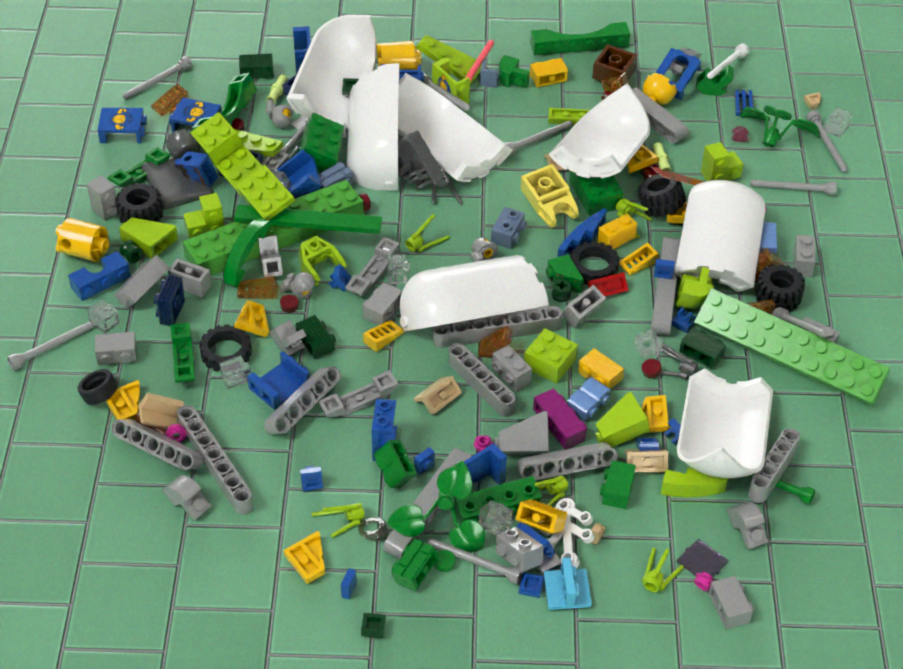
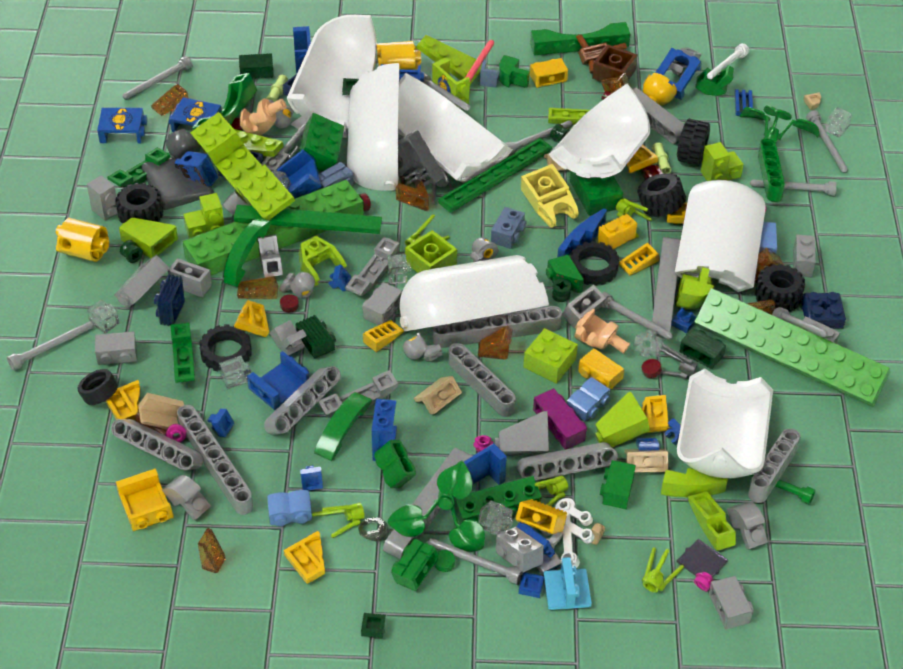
blue arch [68,251,131,301] -> none
blue tile [341,568,357,599] -> none
blue plate [414,447,435,475] -> none
light grey brick [492,345,532,392] -> none
red plate [588,272,629,296] -> none
sticker [652,167,705,186] -> none
blue plate [654,259,675,279] -> none
clear pink plate [731,126,749,142] -> none
none -> yellow panel [116,468,173,531]
none -> clear orange slope [198,528,226,573]
none -> blue tile [207,408,234,437]
none -> light grey panel [222,190,248,216]
none -> light nougat piece [240,98,287,136]
none -> medium blue brick [267,490,312,526]
none -> green slope [314,392,372,461]
none -> clear orange slope [396,181,429,211]
none -> light grey piece [403,332,443,362]
none -> lime brick [405,230,457,273]
none -> green tile [438,138,552,213]
none -> dark green wheel [550,123,570,143]
none -> light nougat piece [574,309,630,354]
none -> dark orange piece [576,34,627,73]
none -> light grey piece [601,292,673,340]
none -> black tyre [677,118,710,166]
none -> lime slope [688,491,736,551]
none -> green beam [758,138,785,202]
none -> dark blue brick [801,292,846,328]

